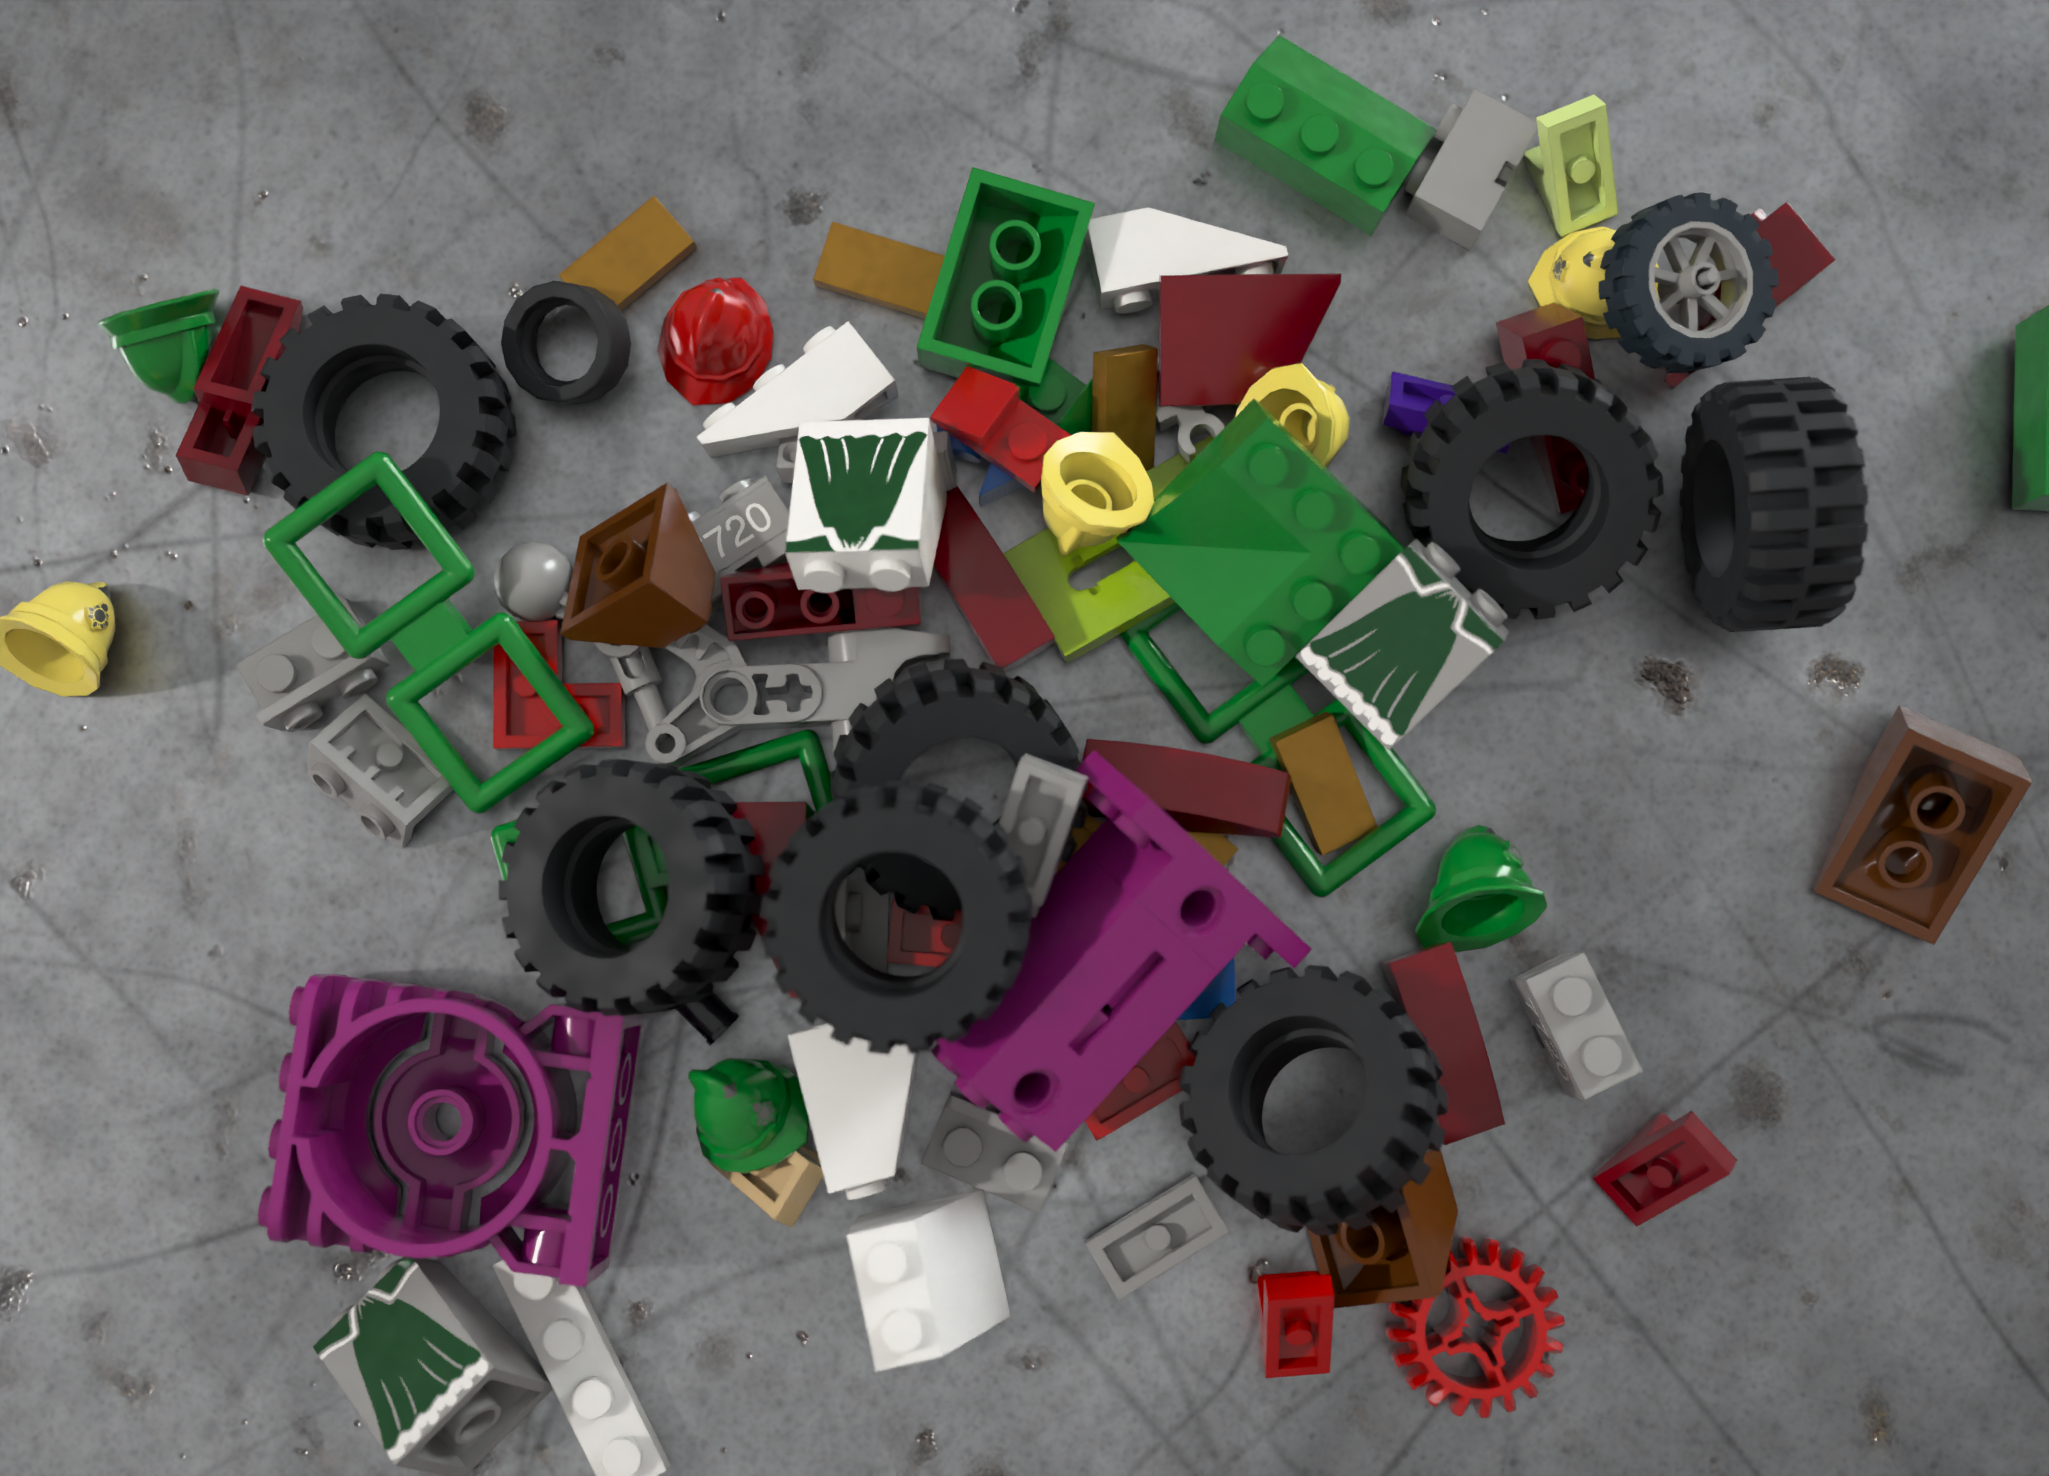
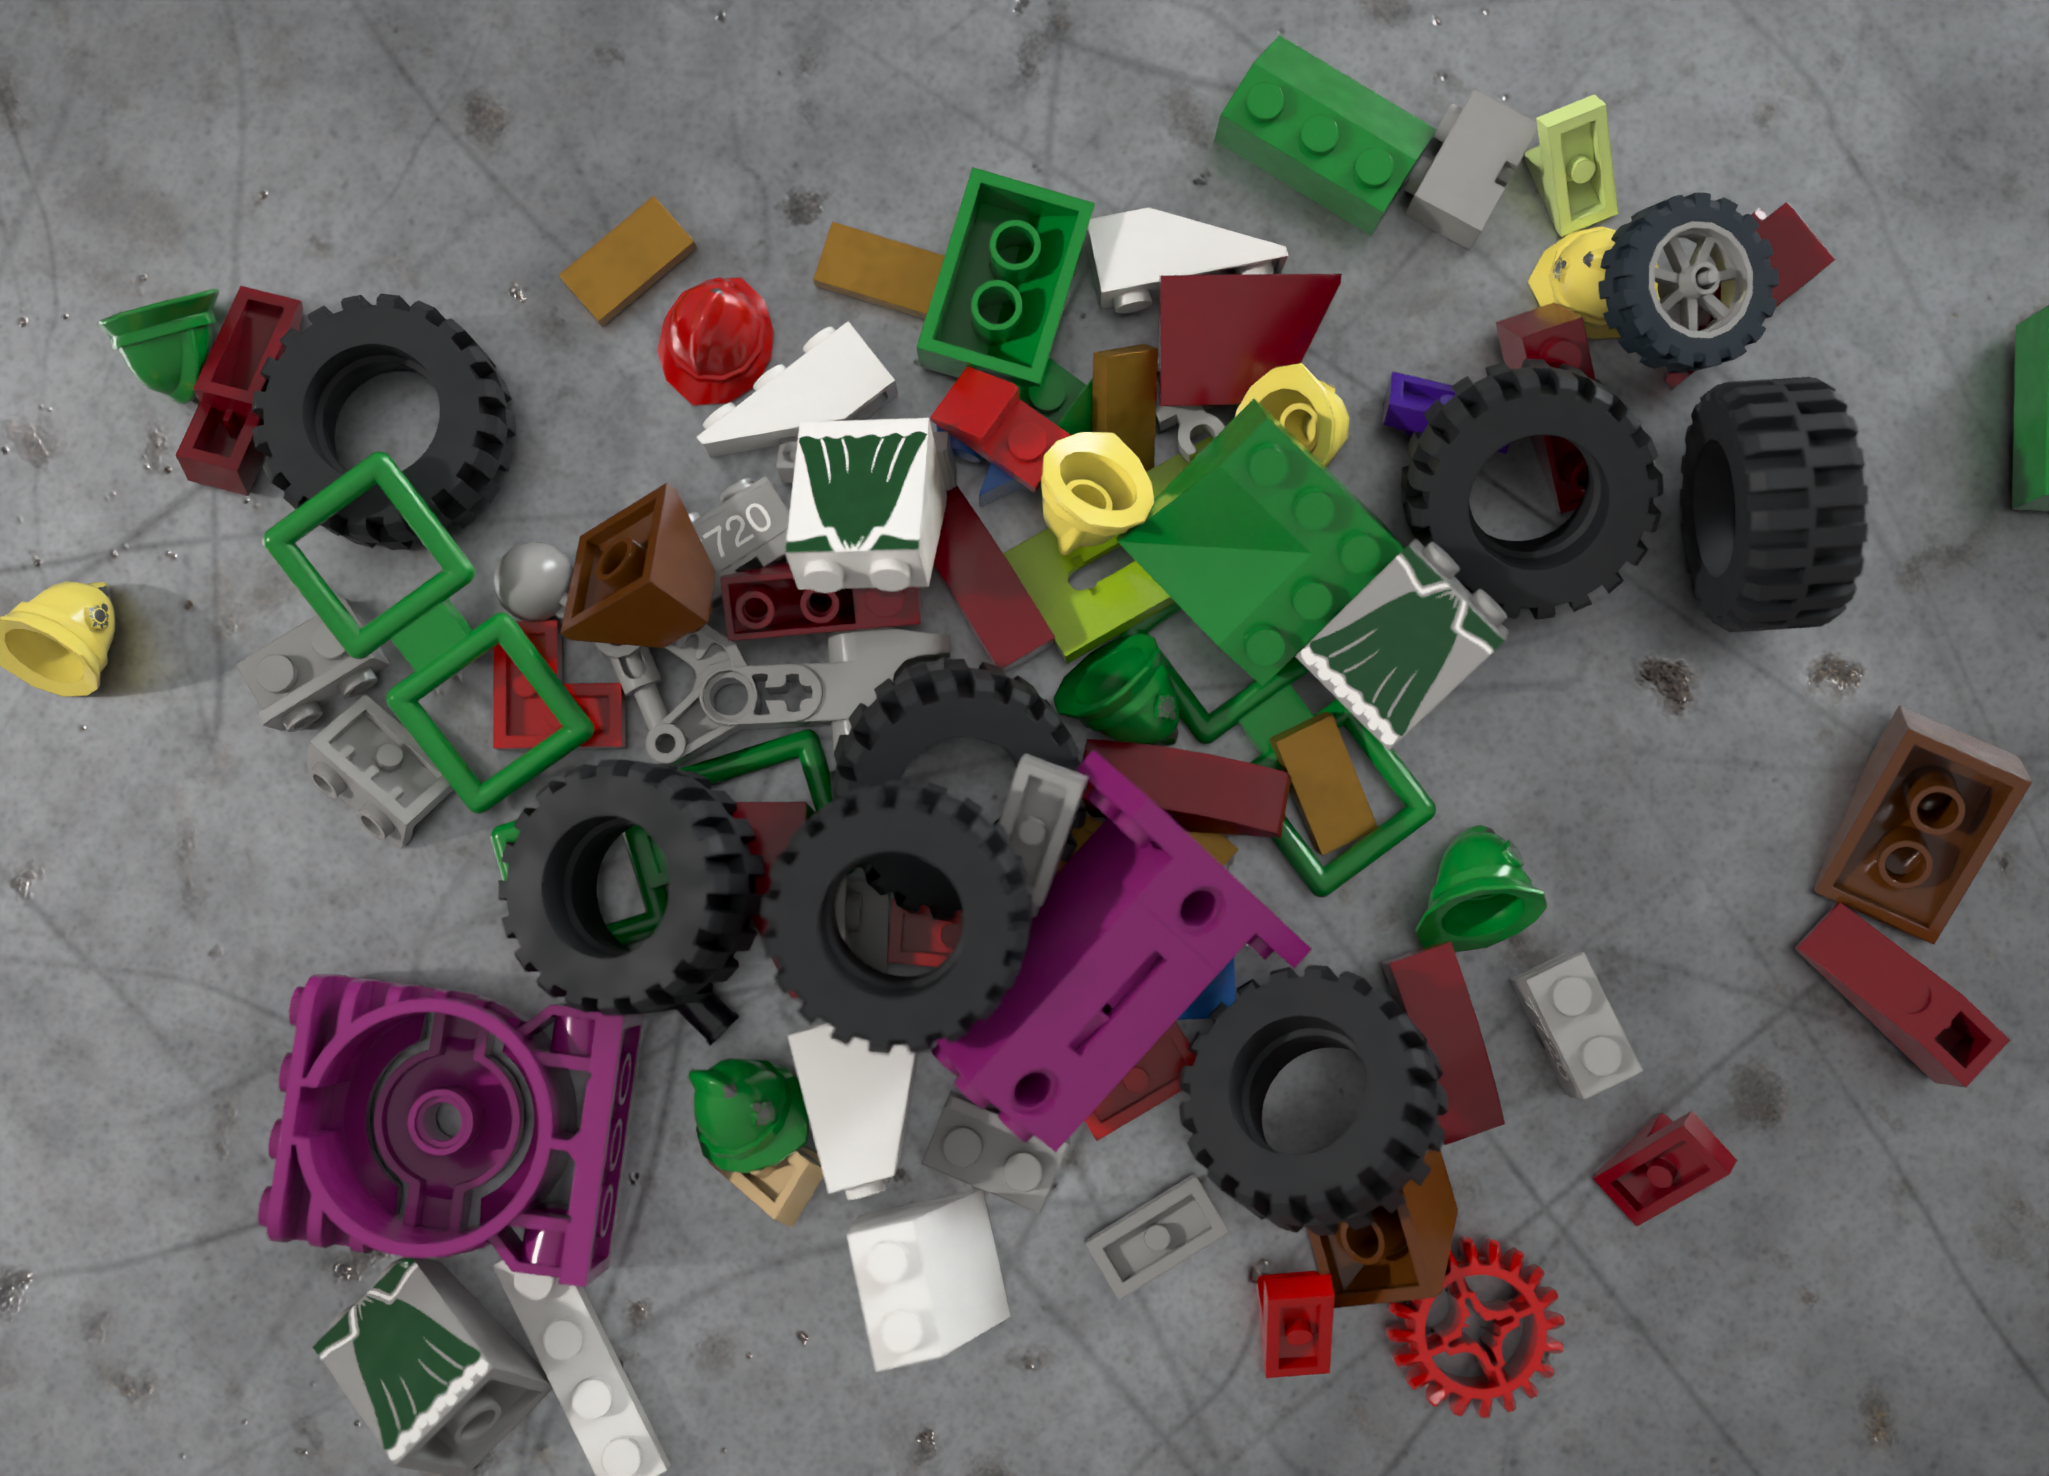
black tyre [501,281,631,405] -> none
none -> green piece [1053,634,1179,747]
none -> dark red slope [1795,902,2010,1088]

